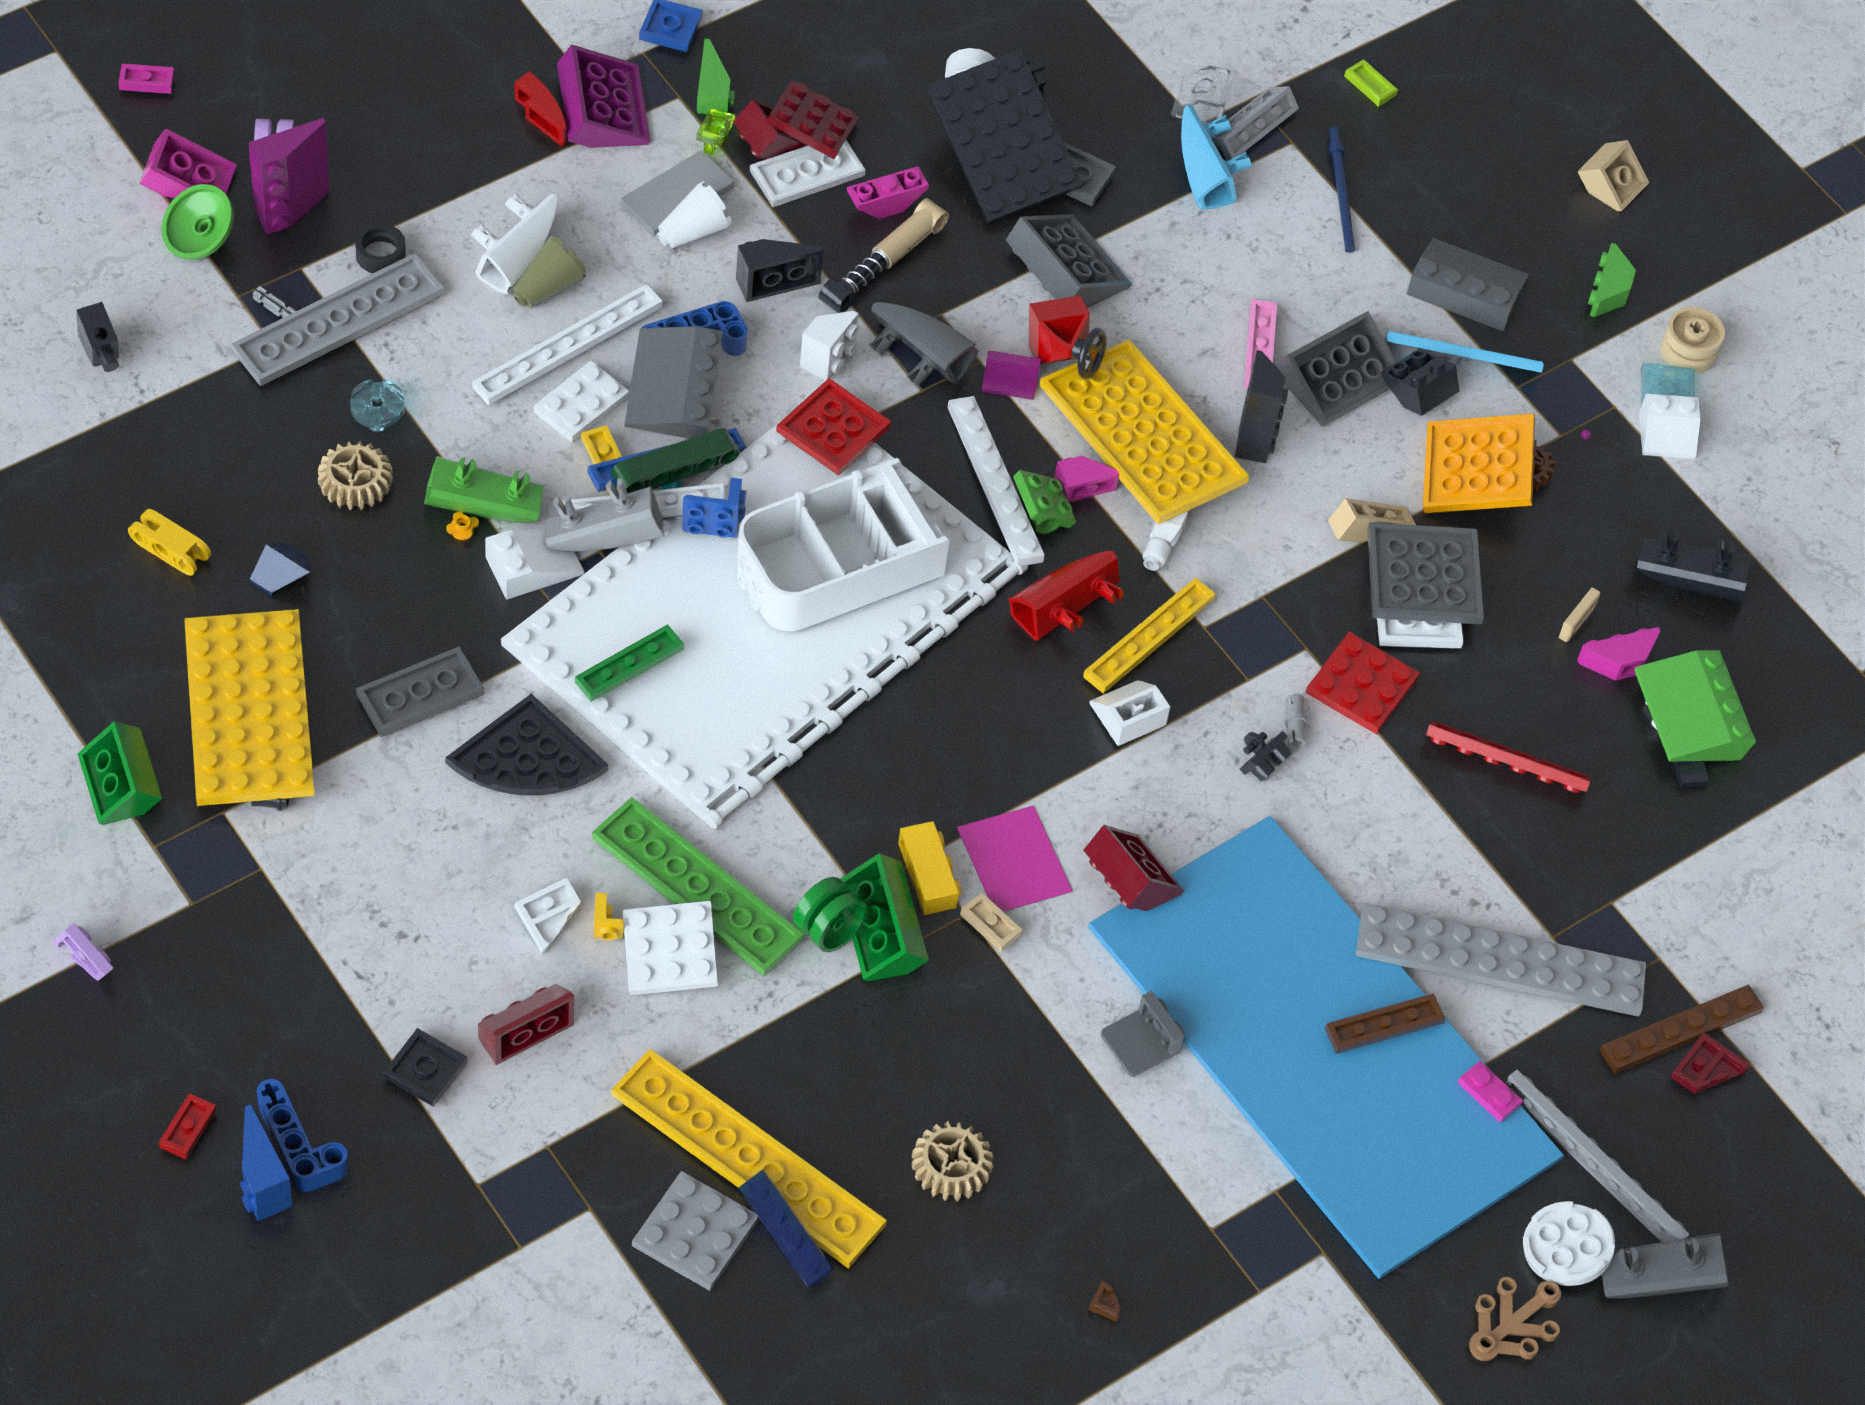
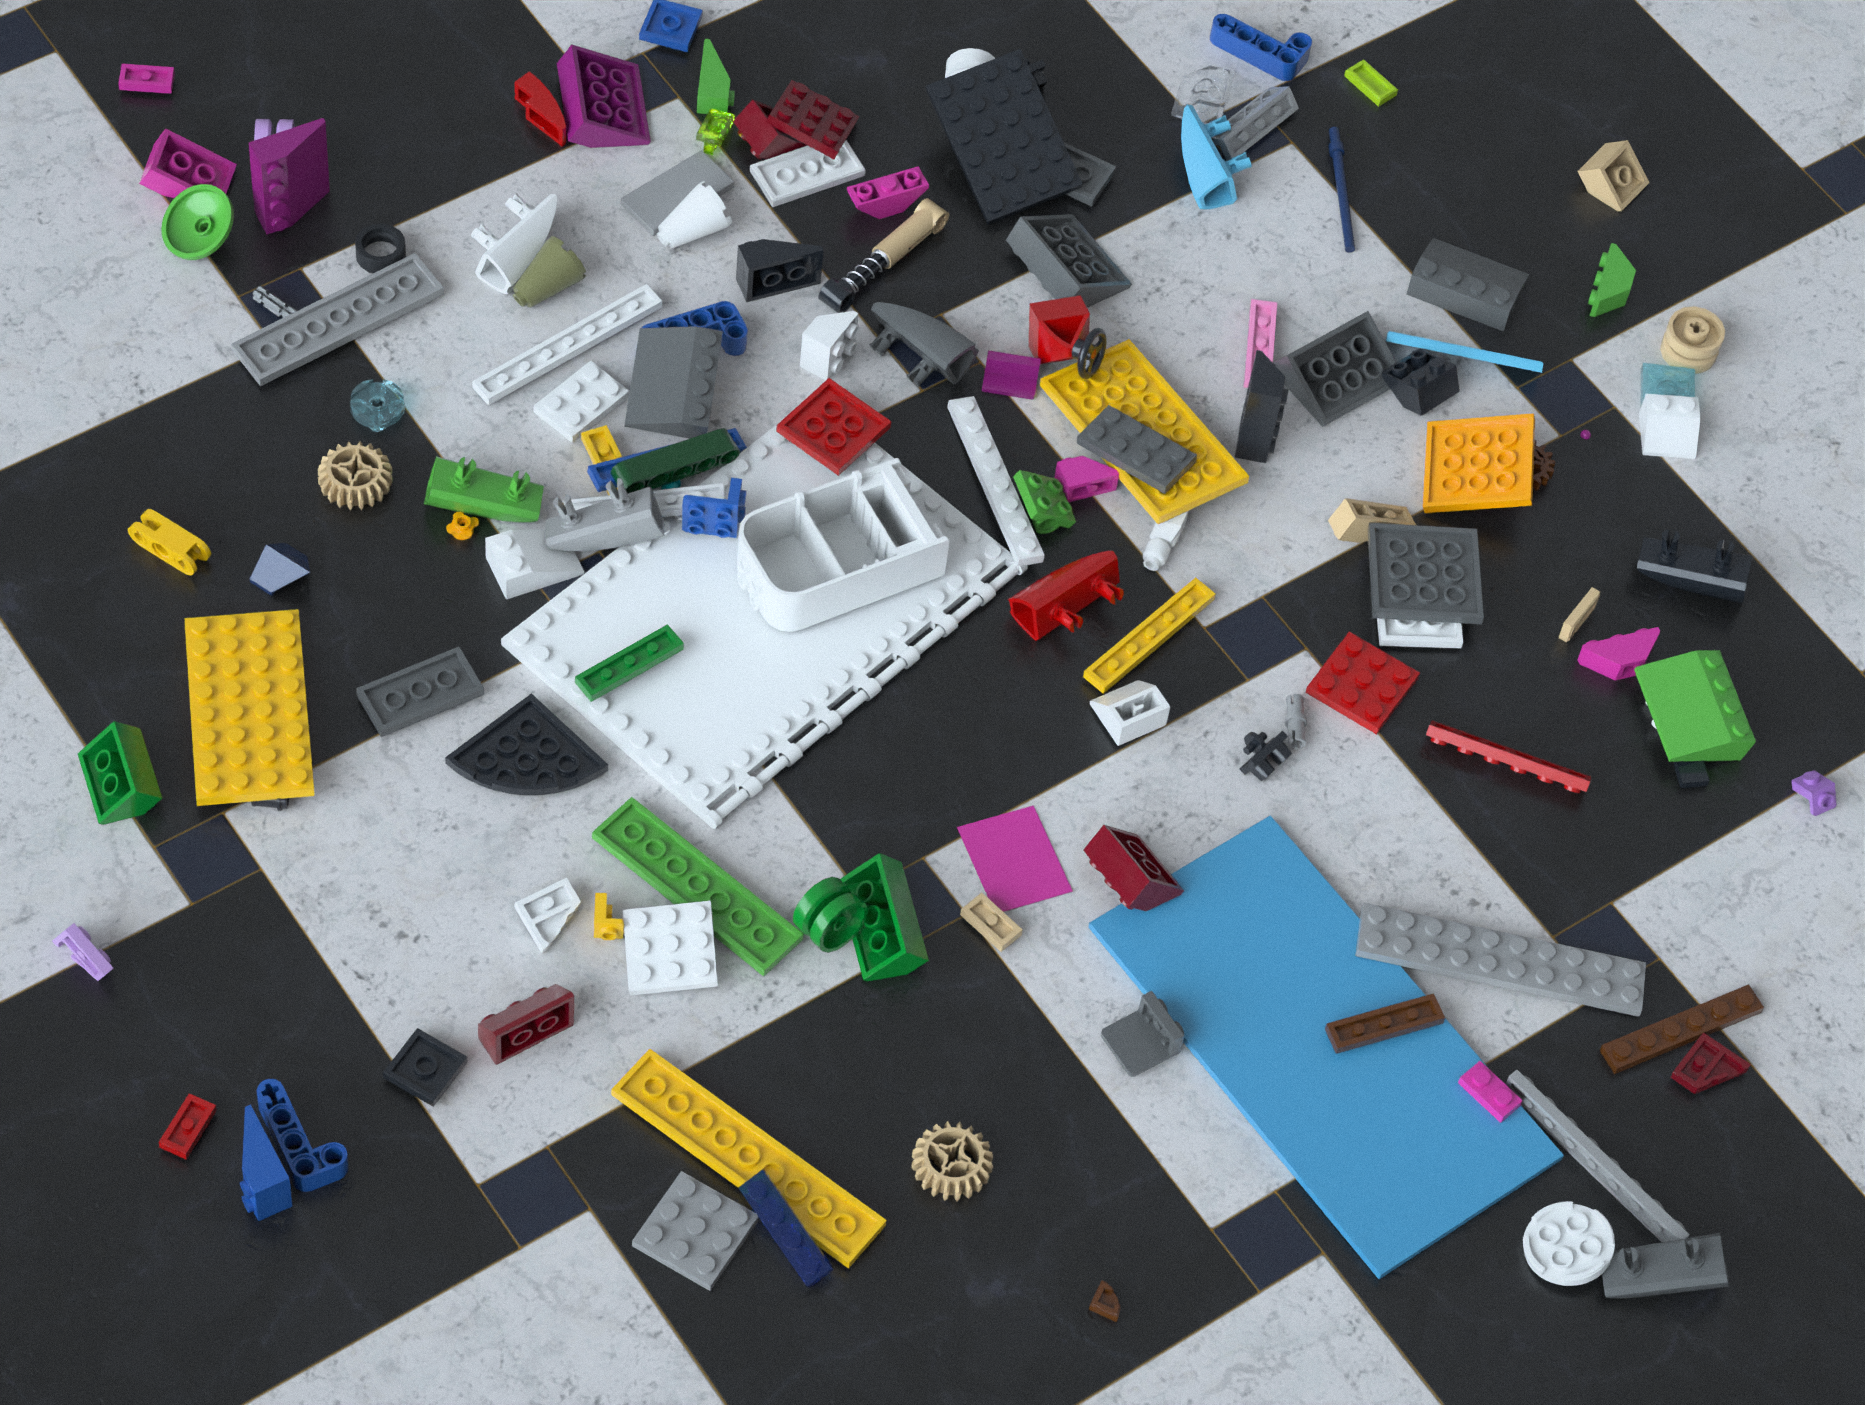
black torso [76,302,119,372] -> none
yellow brick [898,821,962,915] -> none
medium nougat plant [1469,1277,1561,1361] -> none
none -> dark grey plate [1077,405,1197,494]
none -> blue beam [1210,14,1312,81]
none -> medium lavender bracket [1792,770,1837,816]

